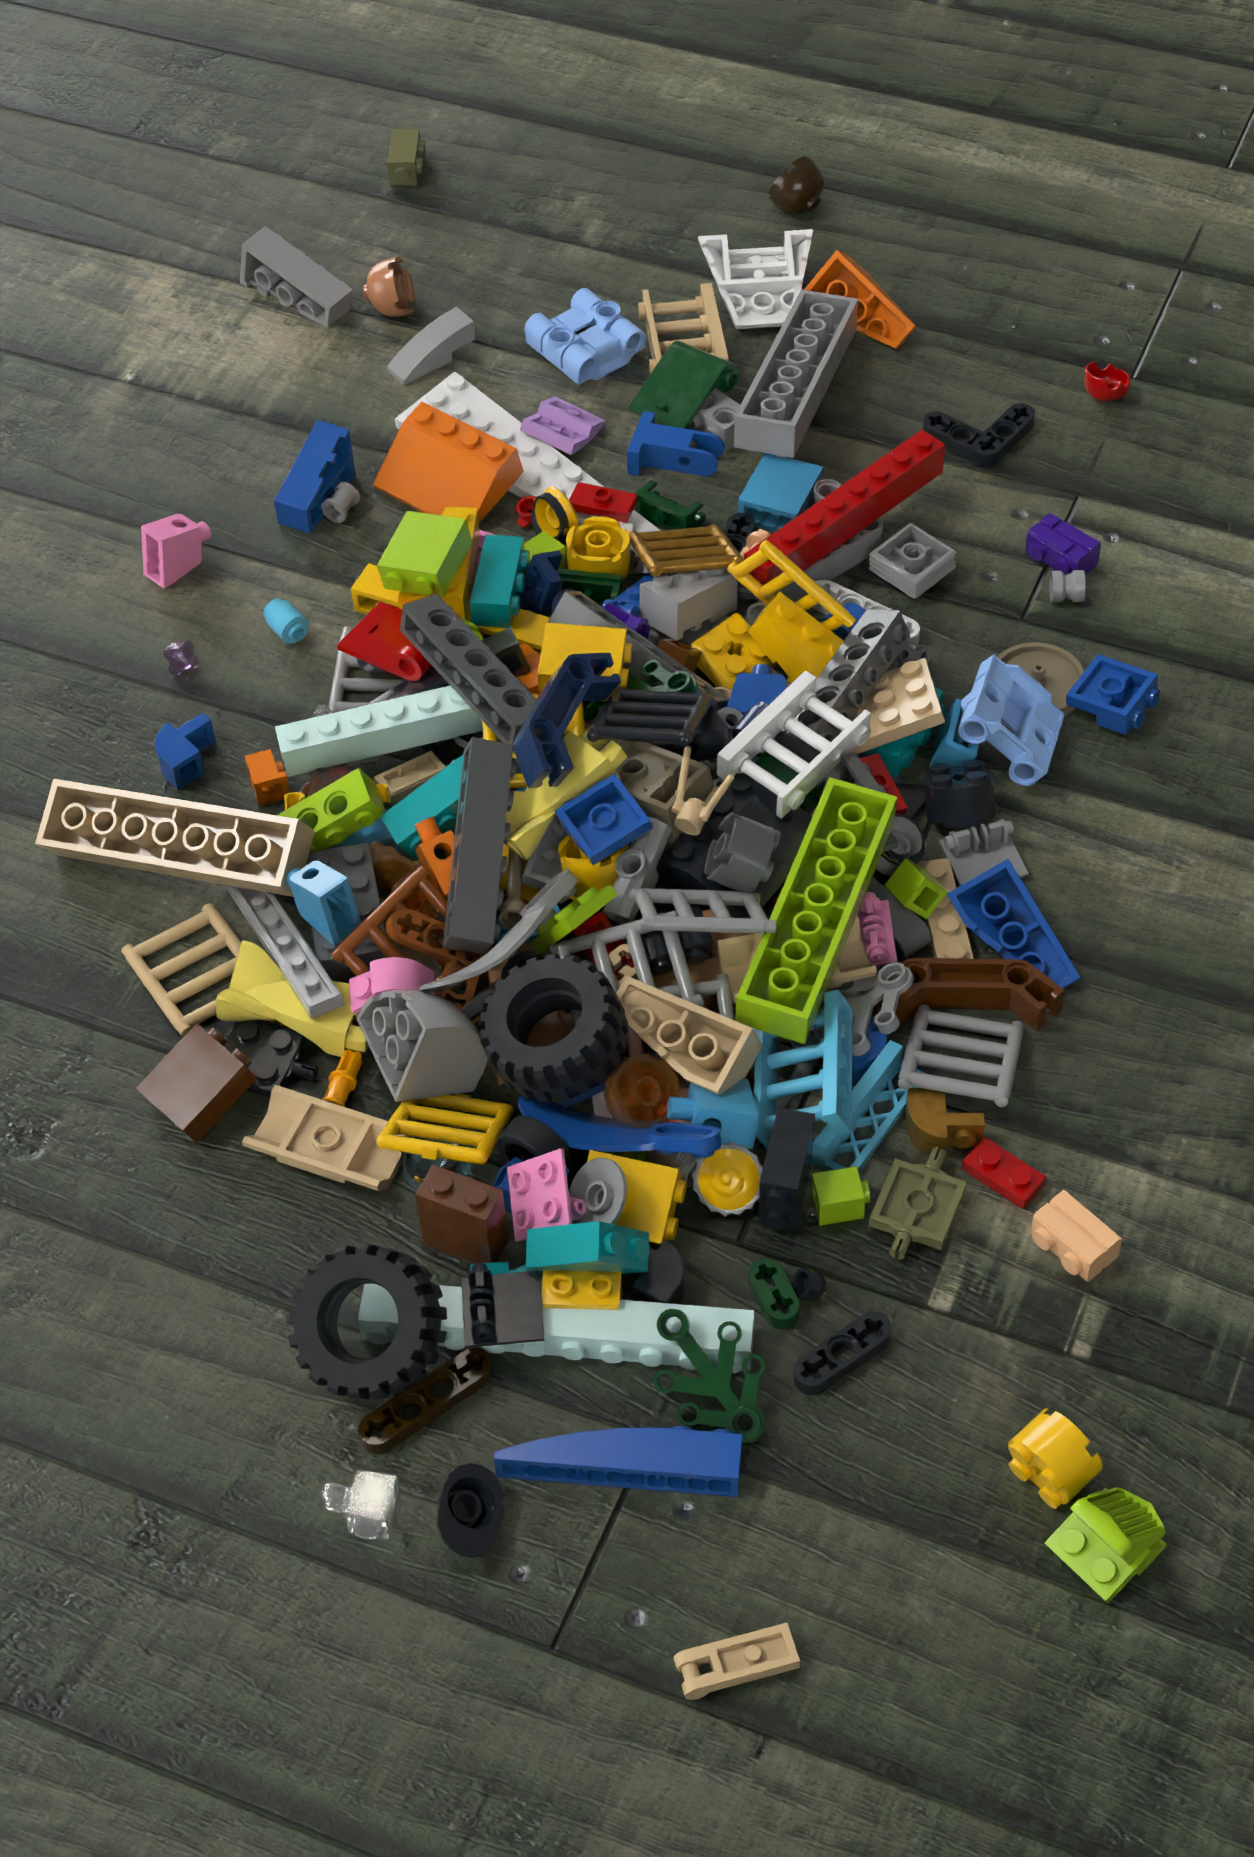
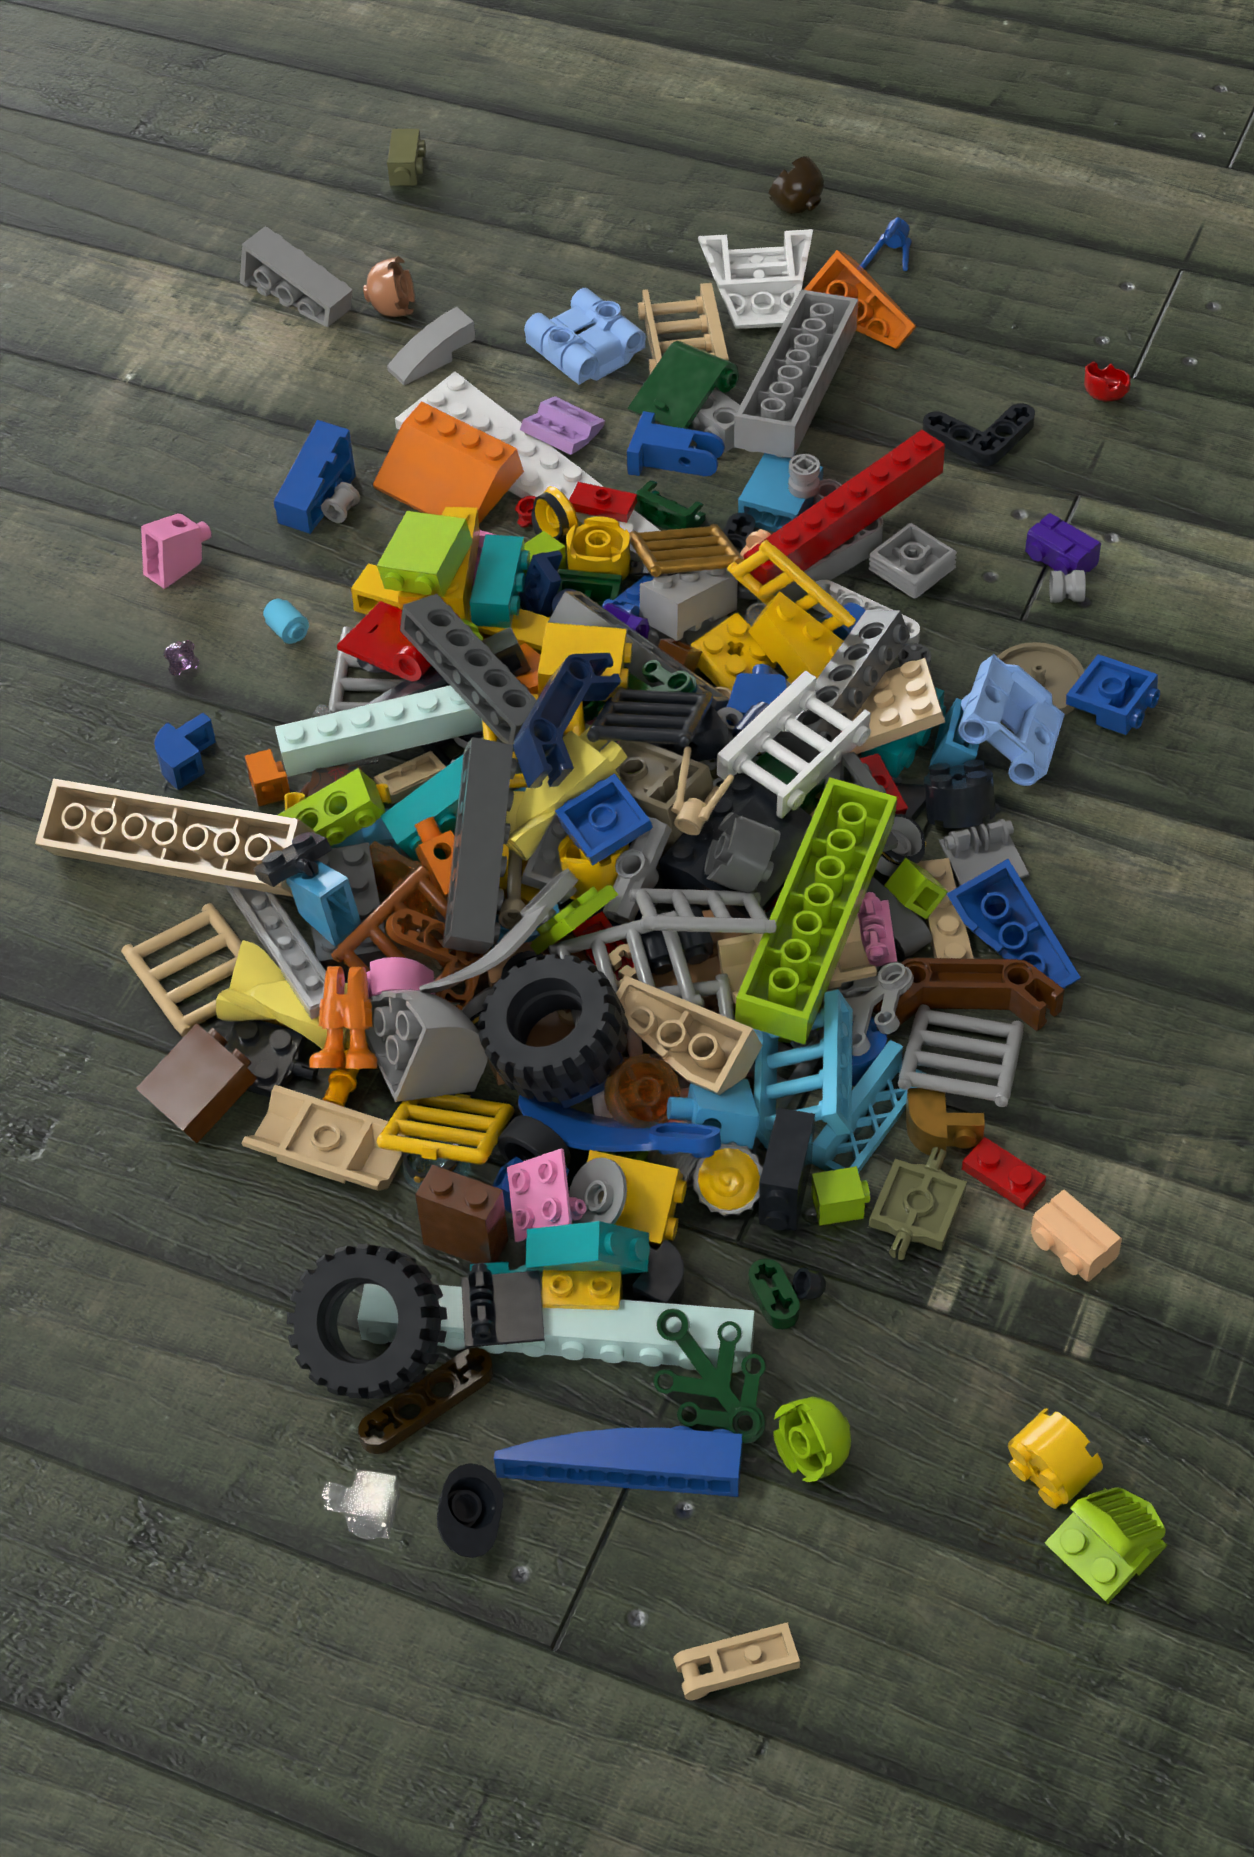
black beam [793,1312,891,1395] -> none
none -> black plate [253,832,332,887]
none -> orange piece [309,966,378,1069]
none -> lime cylinder [773,1397,851,1482]
none -> light grey wheel [788,454,820,499]
none -> blue plant [860,217,912,271]

